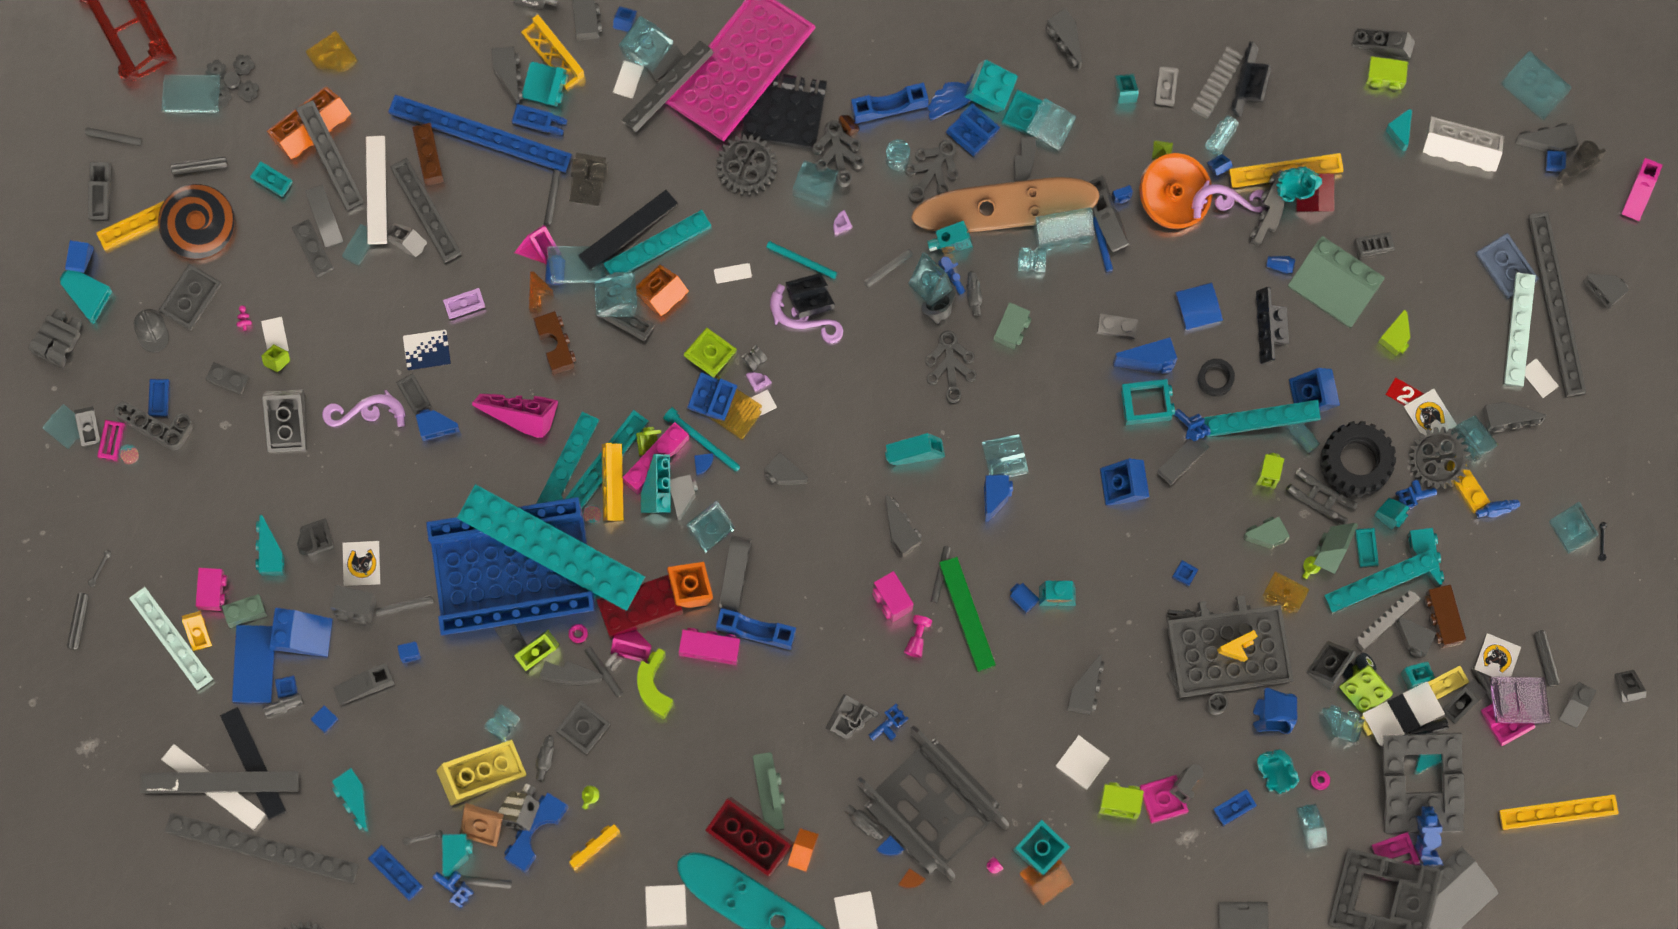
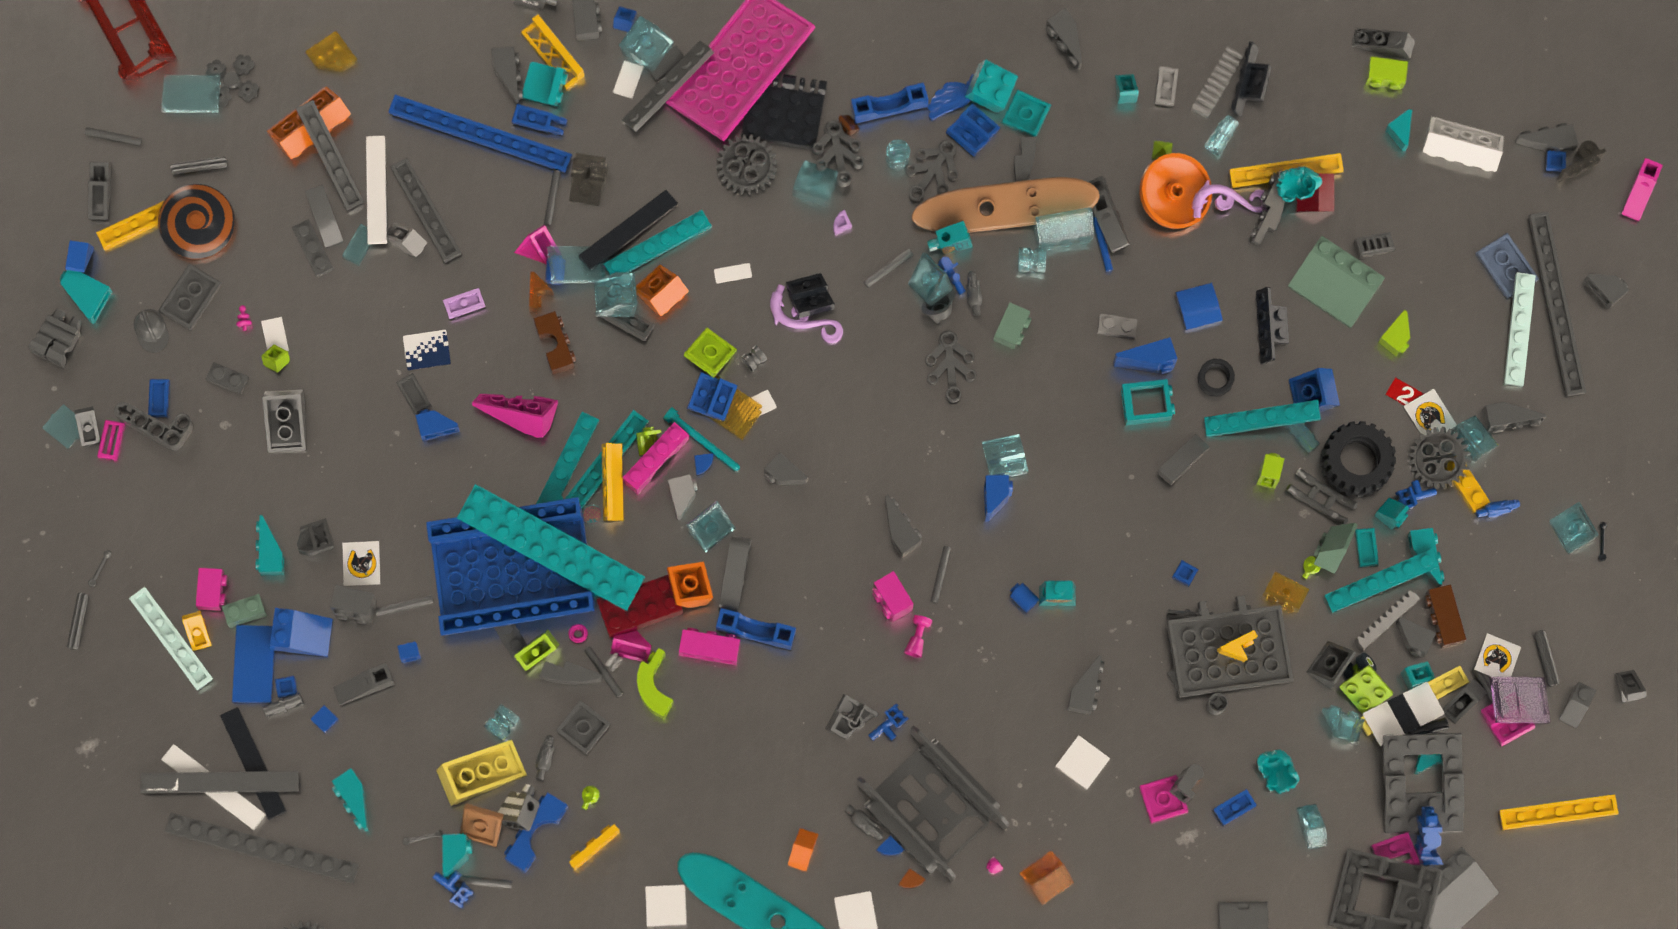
clear light blue tile [119,444,139,464] -> none
teal plate [250,161,293,198] -> none
lavender plant [322,390,406,427] -> none
blue tile [368,845,423,901] -> none
reddish brown brick [412,123,444,186] -> none
teal slope [641,454,671,513] -> none
dark red brick [705,797,794,877] -> none
lavender tile [746,372,772,392] -> none
sand green bracket [753,752,785,830] -> none
teal bar [766,241,838,279] -> none
teal slope [885,433,945,466] -> none
green tile [938,557,996,672] -> none
teal slope [1013,820,1070,875] -> none
clear light blue slope [1026,97,1077,150] -> none
lime brick [1098,782,1144,820] -> none
blue slope [1100,458,1150,505] -> none
blue plate [1111,185,1133,203] -> none
blue arm [1174,409,1211,441] -> none
blue plate [1207,154,1233,175] -> none
sand green slope [1243,516,1290,549] -> none
blue piece [1253,688,1297,734] -> none
blue cone [1267,256,1295,274] -> none
dark pink plate [1310,770,1330,790] -> none
clear light blue slope [1501,51,1572,120] -> none
white sticker [1525,358,1559,398] -> none

